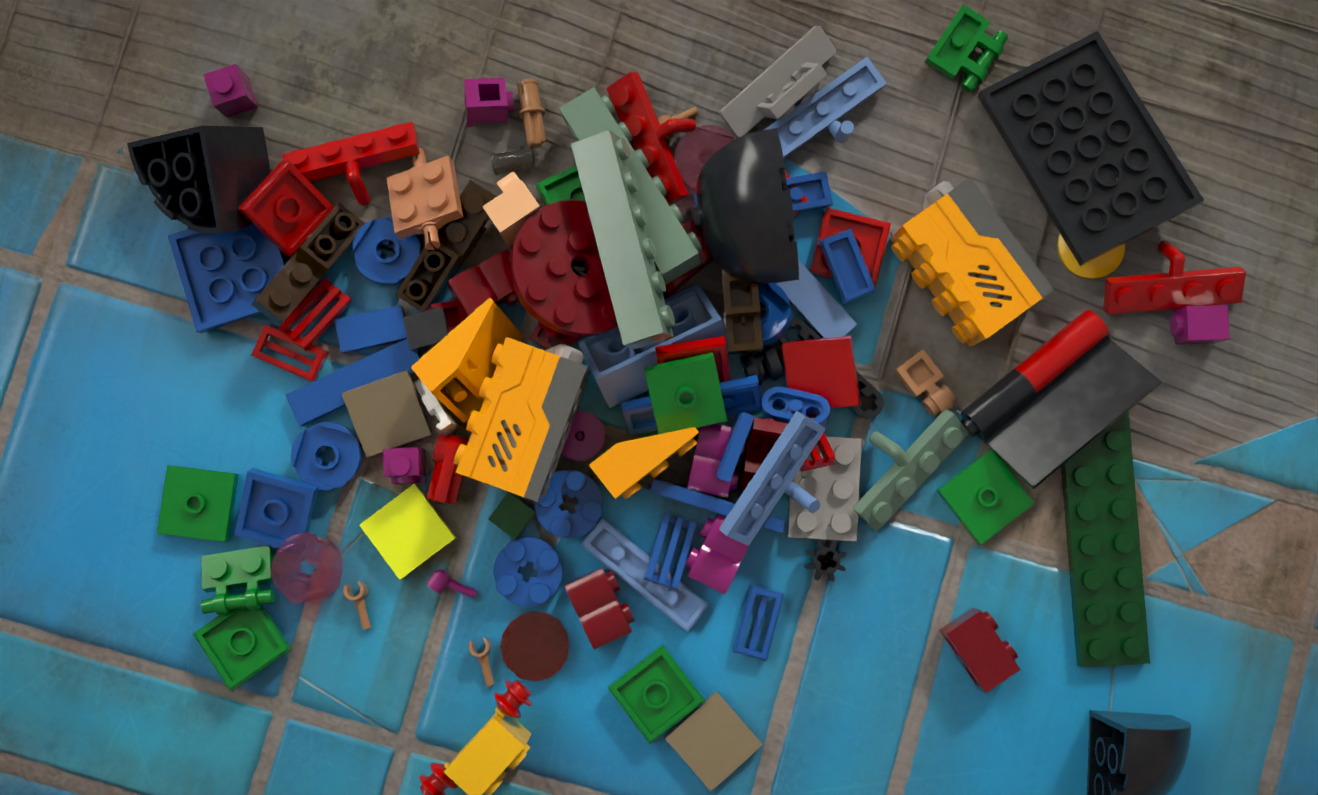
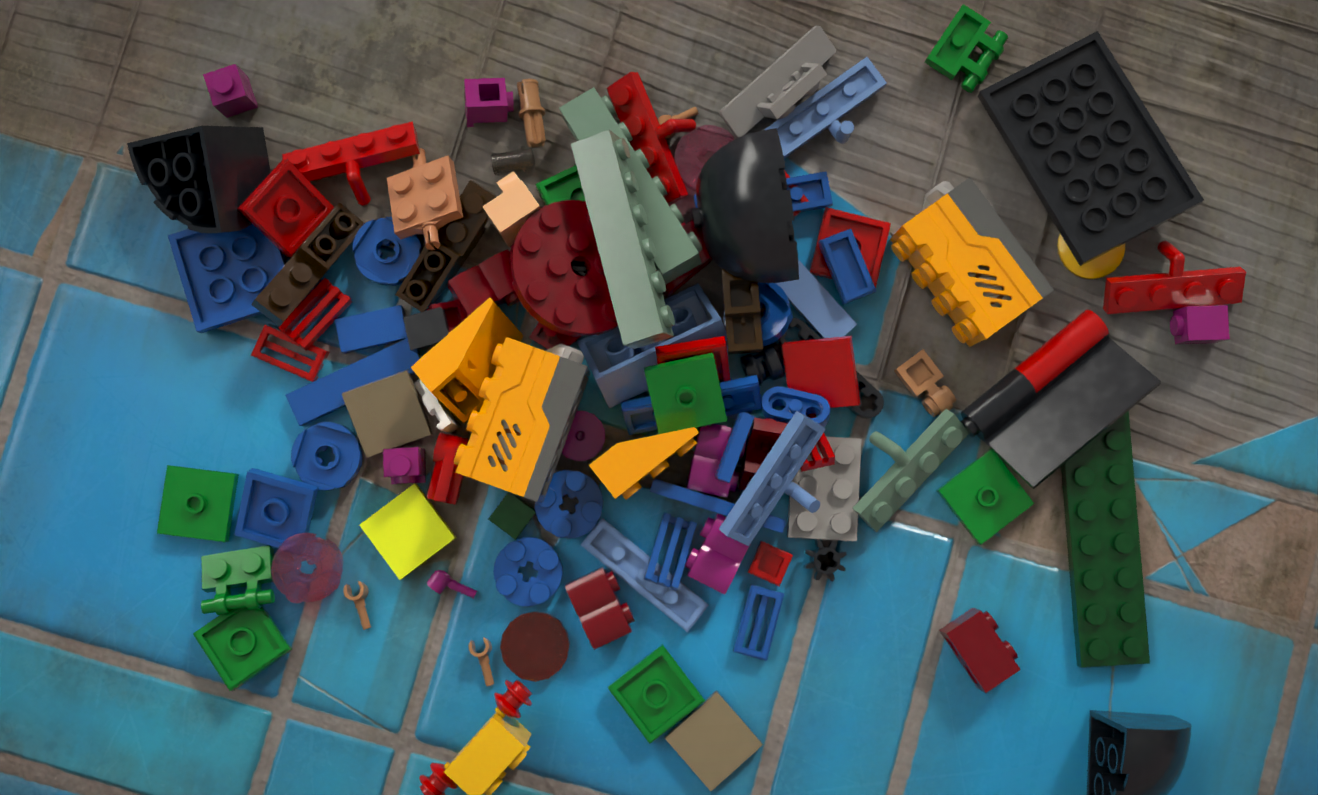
none -> red tile [747,541,793,587]

